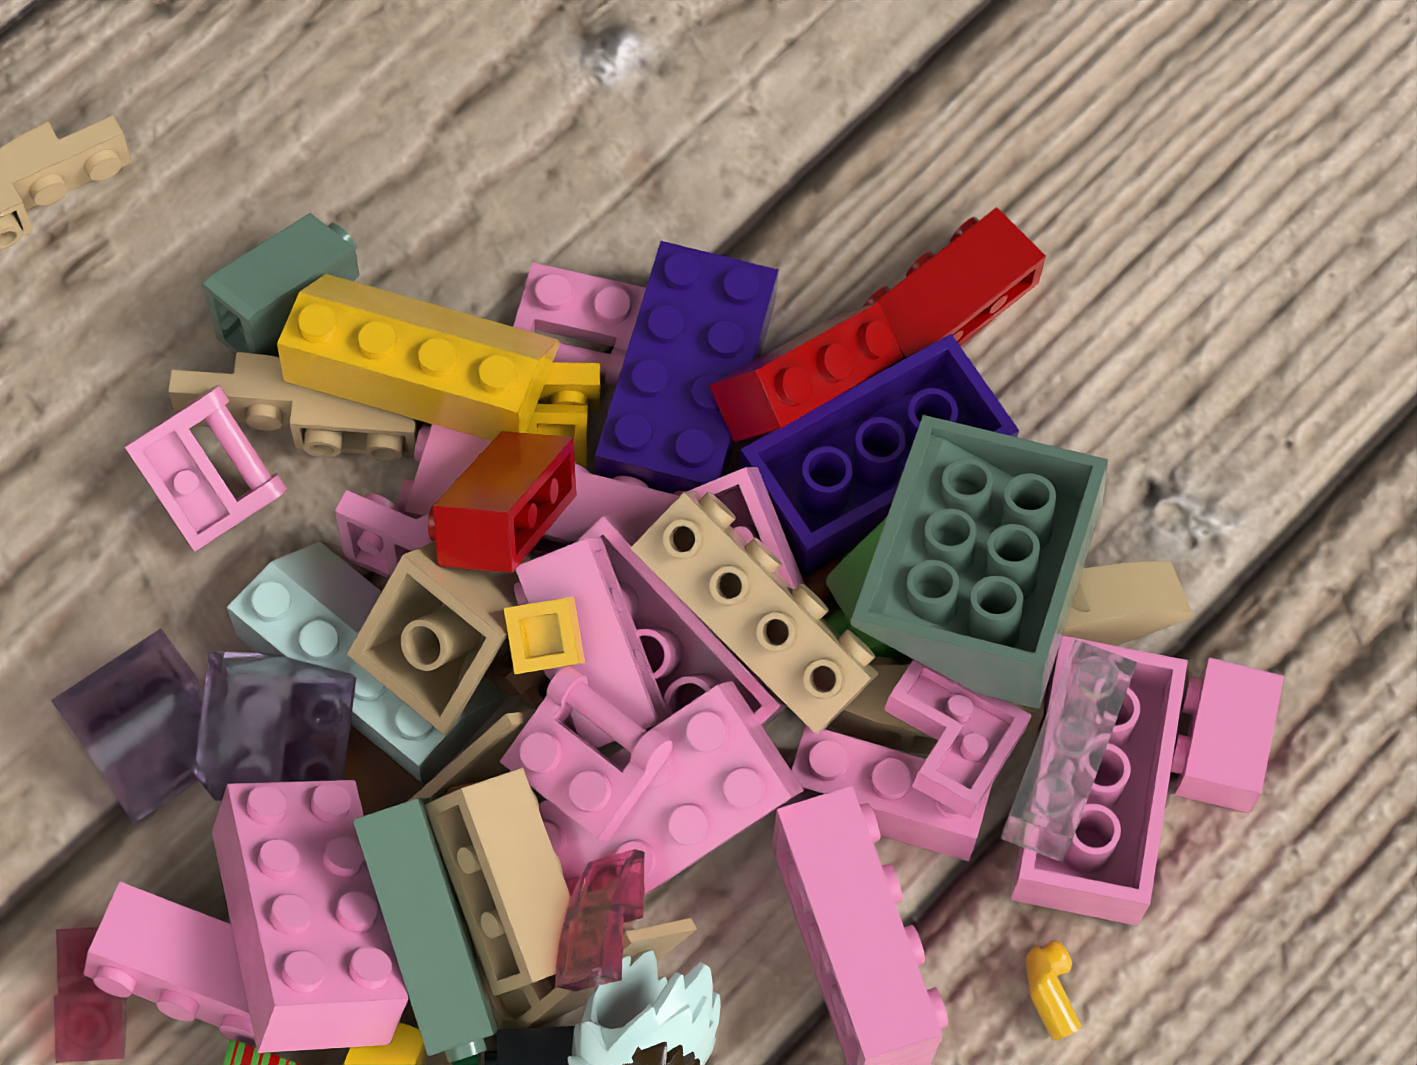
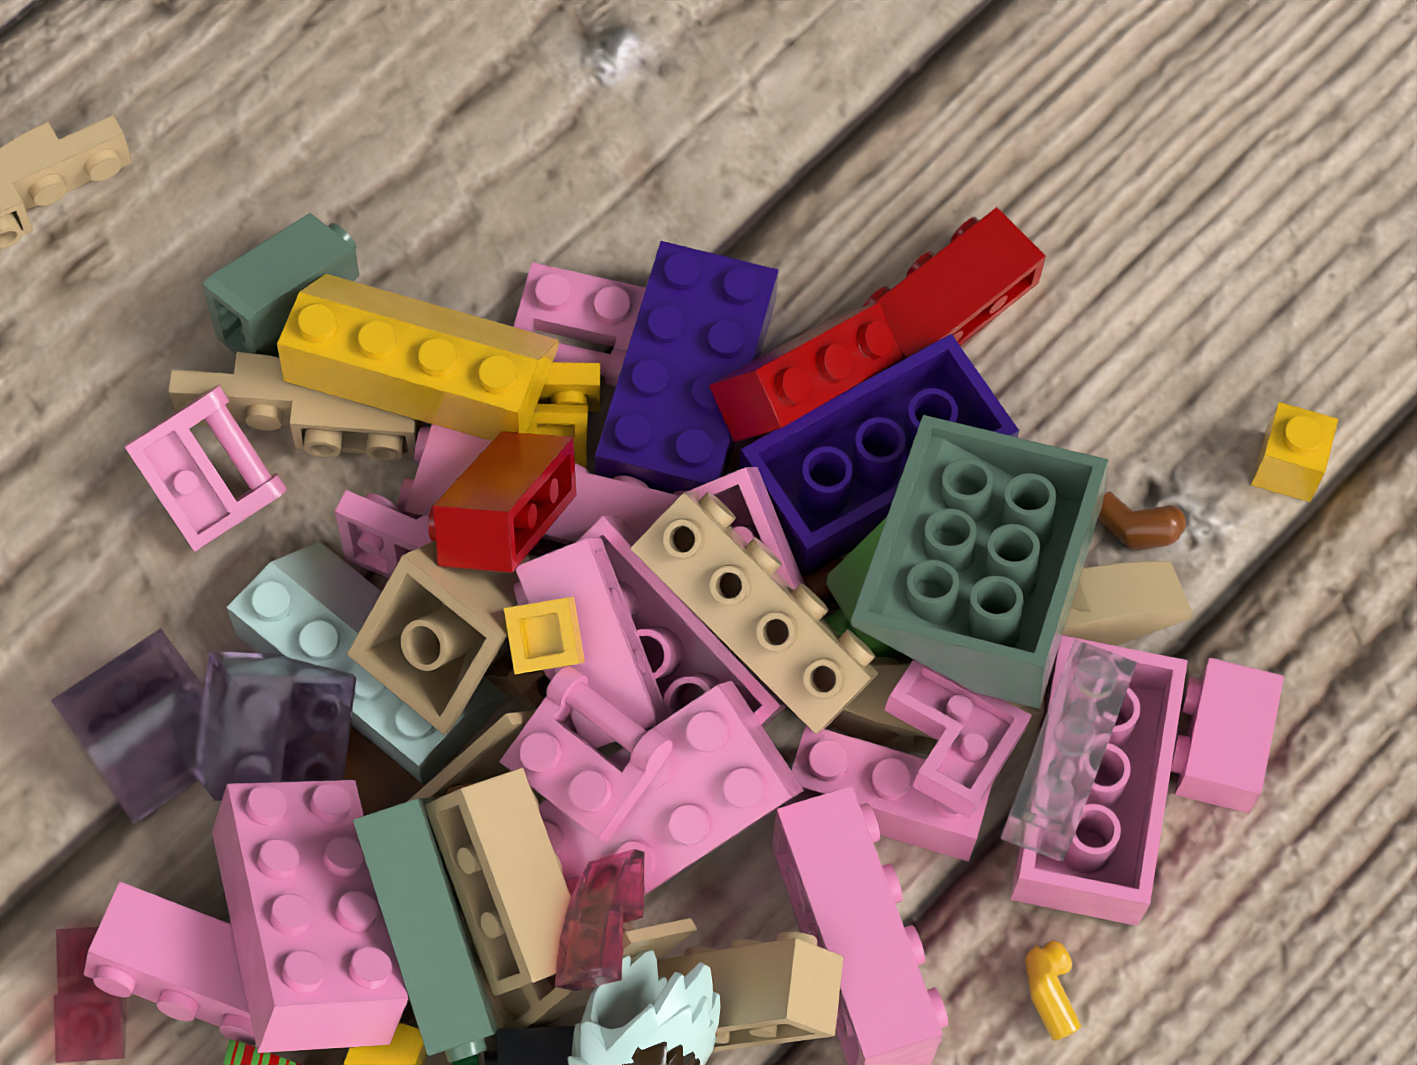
none -> tan brick [657,932,844,1052]
none -> dark orange arm [1098,491,1186,550]
none -> yellow brick [1251,402,1339,502]

